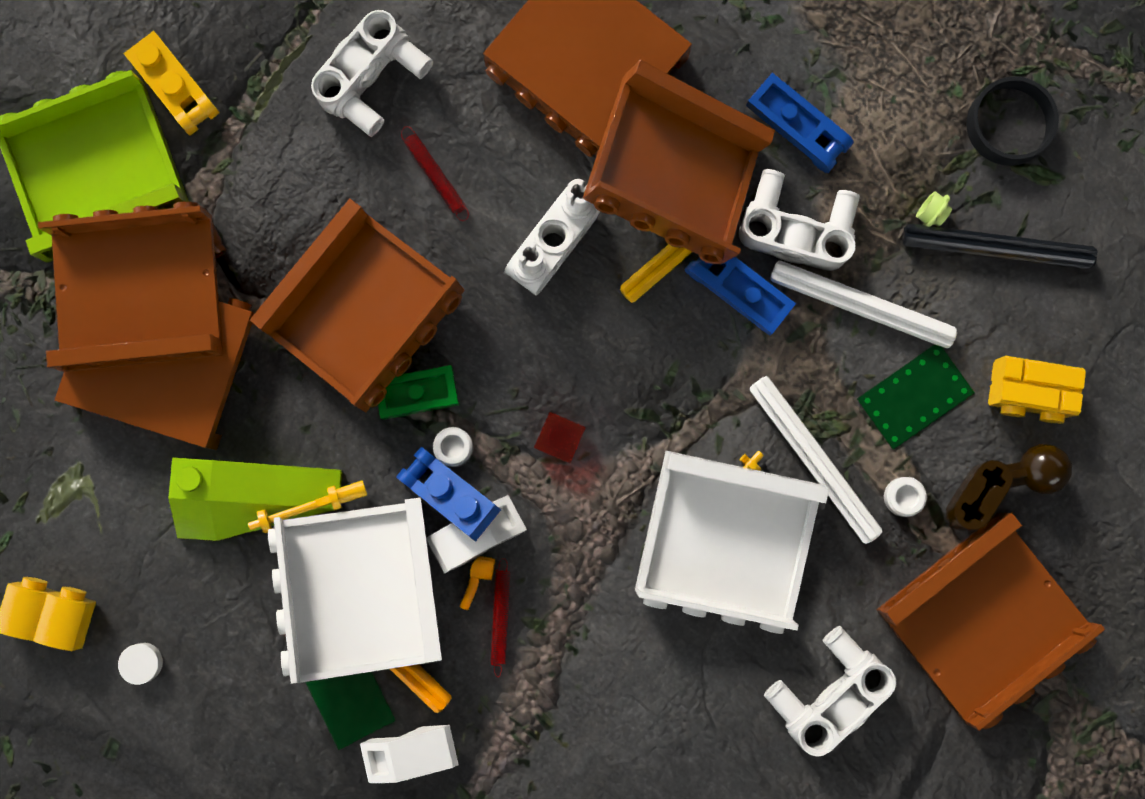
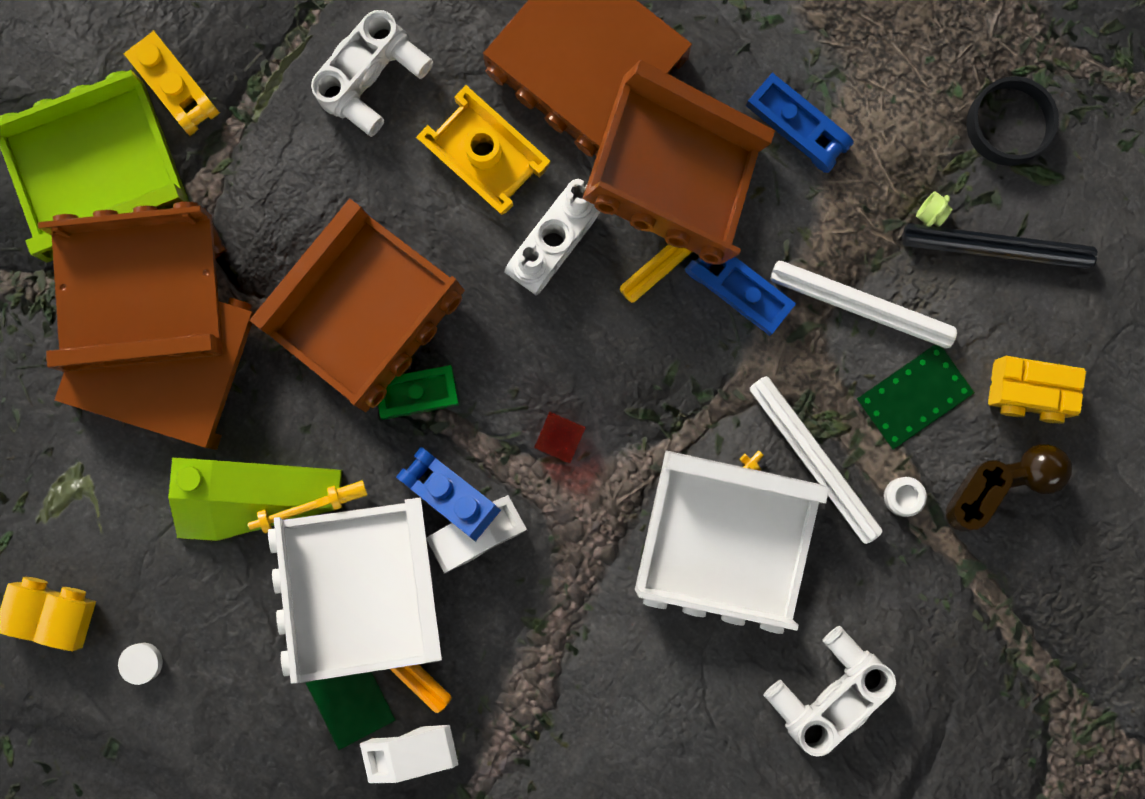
red piece [401,126,469,221] -> none
white tile [433,427,473,467] -> none
light orange hand [460,556,495,610] -> none
red piece [490,558,510,677] -> none
white piece [739,169,860,271] -> none
dark orange panel [876,513,1105,731] -> none
none -> yellow piece [416,85,551,215]

